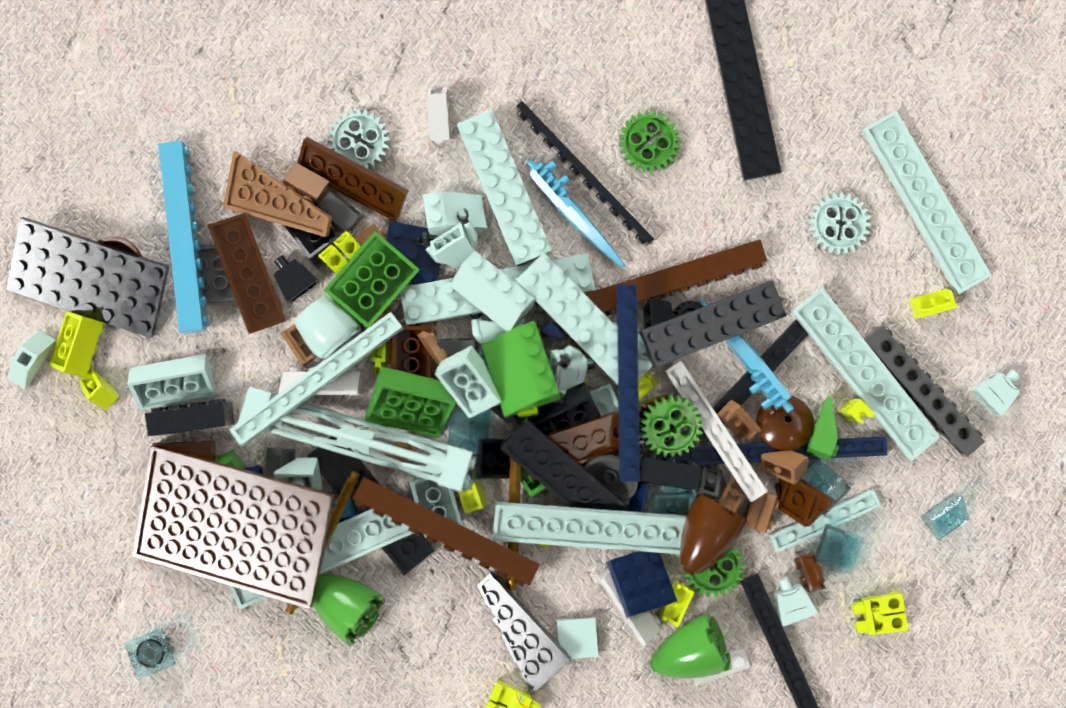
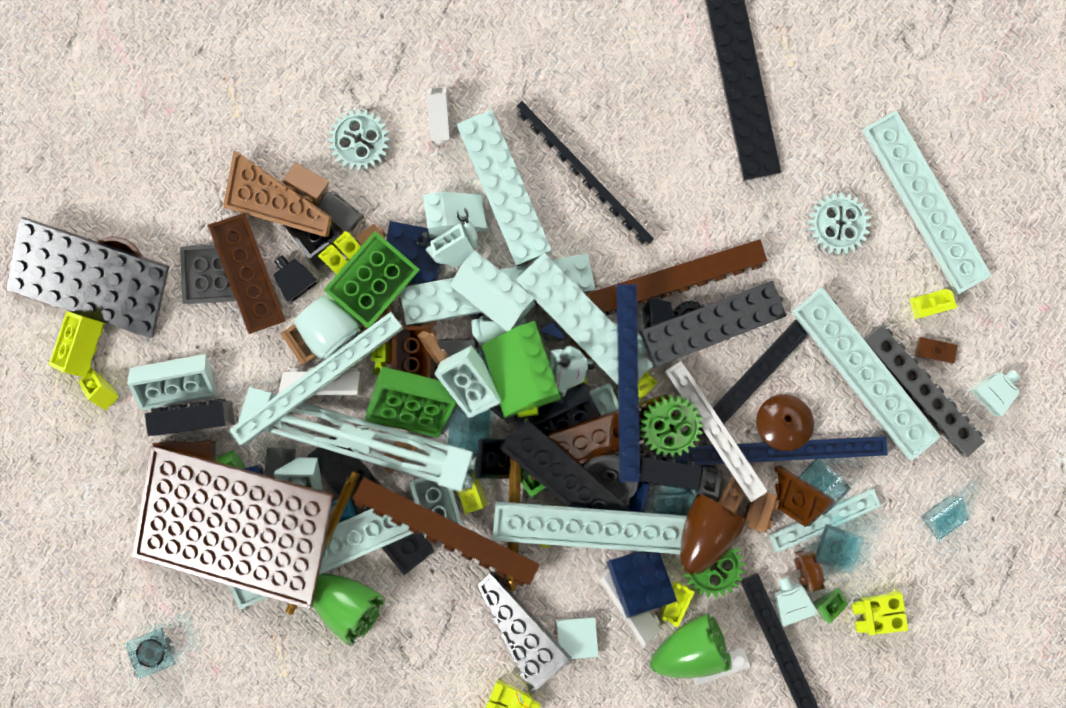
light aqua slope [9,330,57,389] -> none
medium azure brick [158,141,209,335] -> none
reddish brown plate [297,137,409,222] -> none
medium azure piece [526,159,626,268] -> none
bright green gear [618,110,680,173] -> none
medium azure piece [698,300,794,413] -> none
medium nougat hinge [717,400,761,442] -> none
medium nougat slope [761,450,808,485] -> none
bright green slope [806,396,839,461] -> none
neon yellow hinge [837,399,875,423] -> none
none -> bright green slope [813,588,848,624]
none -> reddish brown plate [915,337,958,364]

